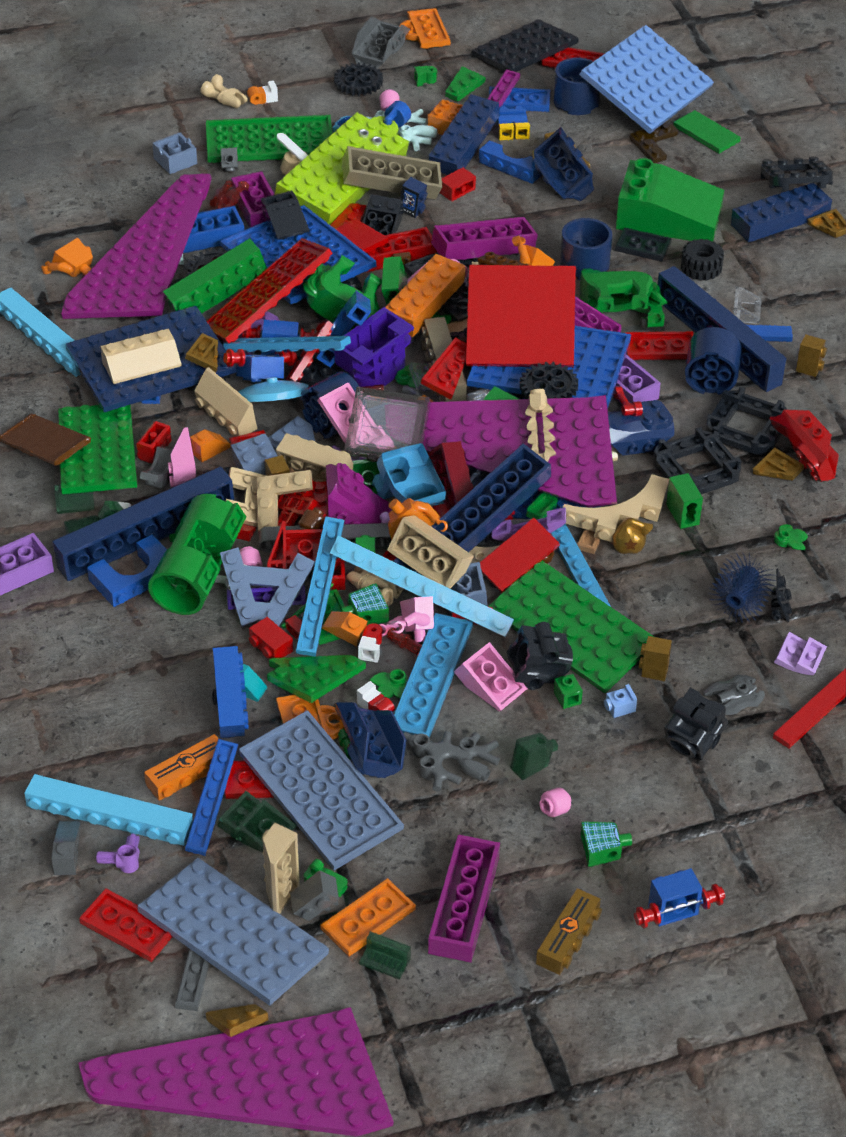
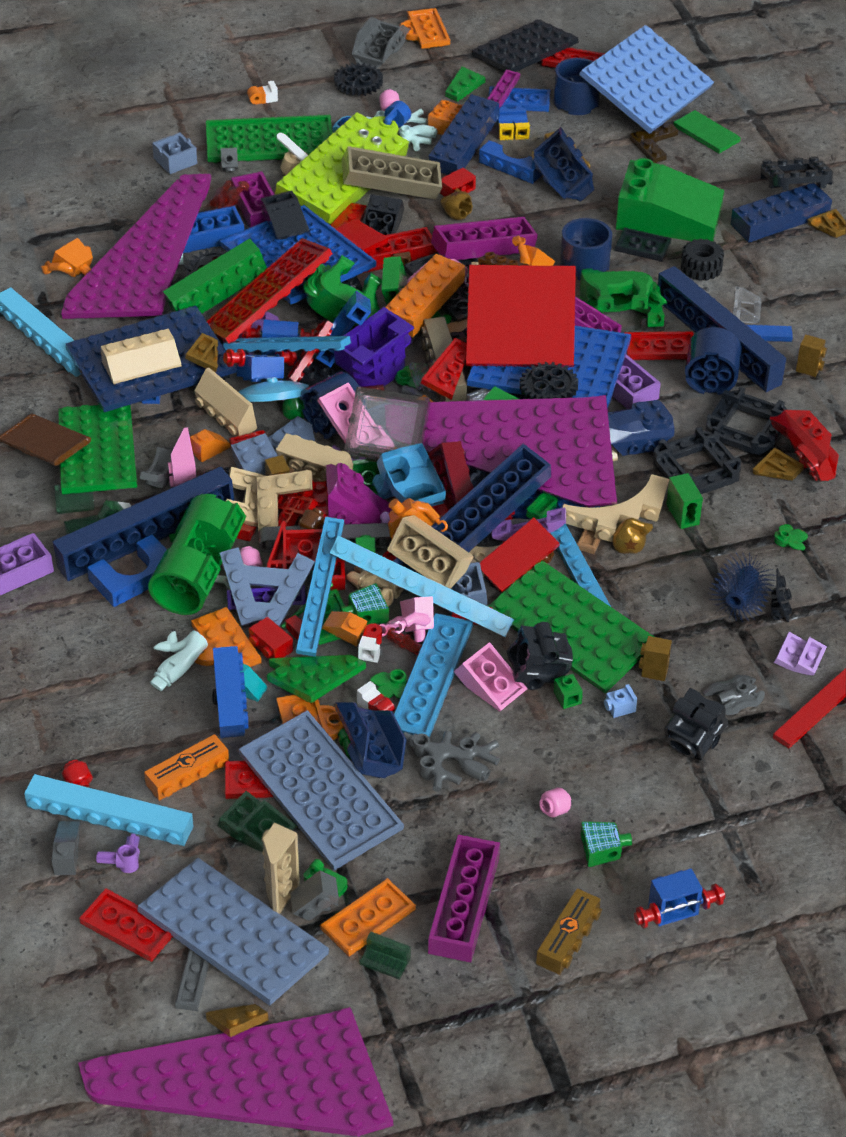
red brick [136,421,172,464] -> none
blue tile [185,739,238,856] -> none
tan piece [201,74,247,108] -> none
brick [400,177,428,218] -> none
green leg [414,66,437,87] -> none
clear green torso [510,733,558,781] -> none
tan sword [525,389,556,462] -> none
red brick [613,386,643,417] -> none
none -> red head [62,760,93,788]
none -> light aqua piece [150,631,208,691]
none -> orange plate [191,607,261,667]
none -> green helmet [282,397,305,420]
none -> pearl gold piece [441,188,473,220]

